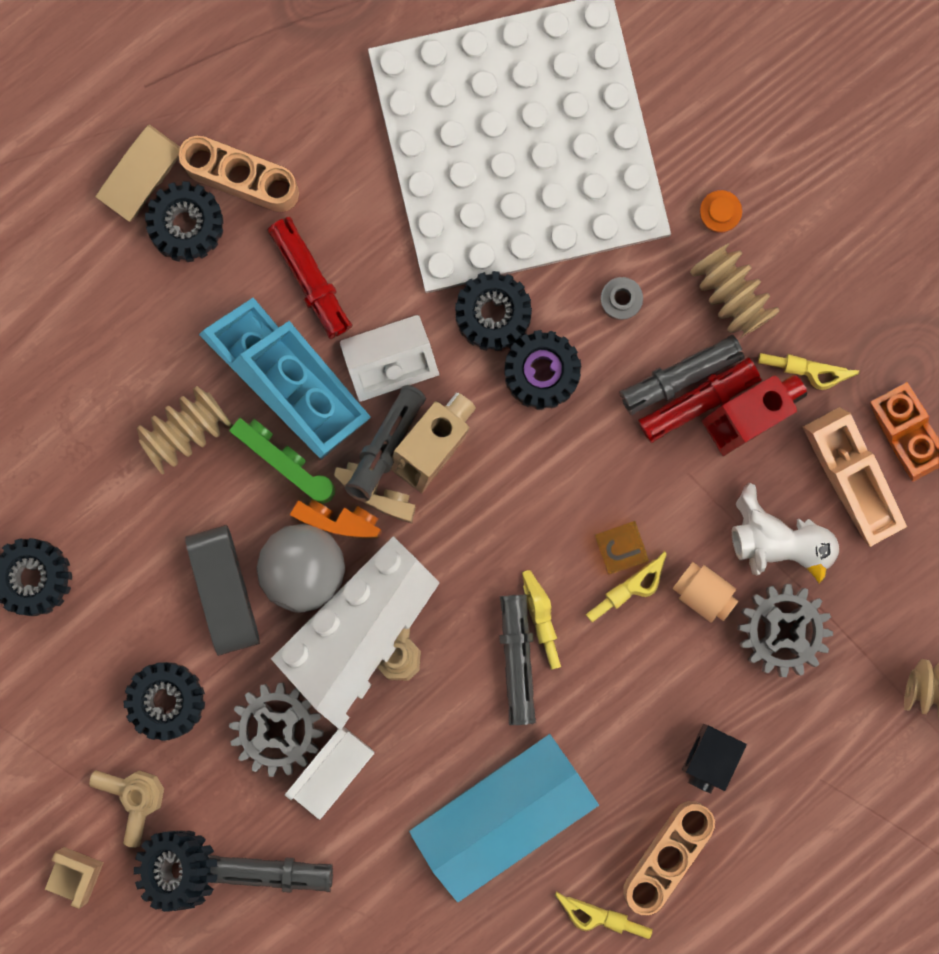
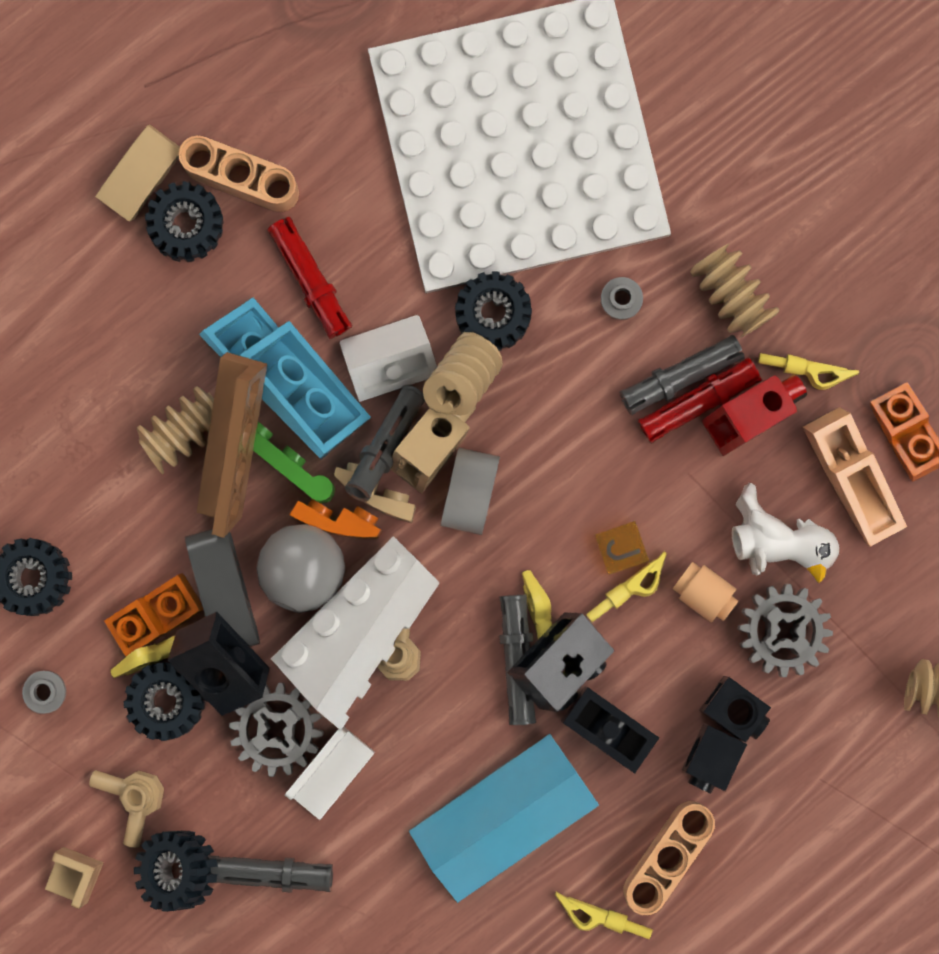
black bush [504,330,582,410] -> none
orange plate [700,190,742,233] -> none
none -> light grey plate [22,671,66,714]
none -> orange slope [104,573,203,657]
none -> light yellow hand [111,635,175,678]
none -> black brick [168,612,270,716]
none -> medium nougat fence [197,352,267,538]
none -> tan piece [423,332,503,416]
none -> light grey axle [441,447,500,535]
none -> brick [507,612,614,712]
none -> black brick [561,686,659,774]
none -> black brick [699,676,771,743]

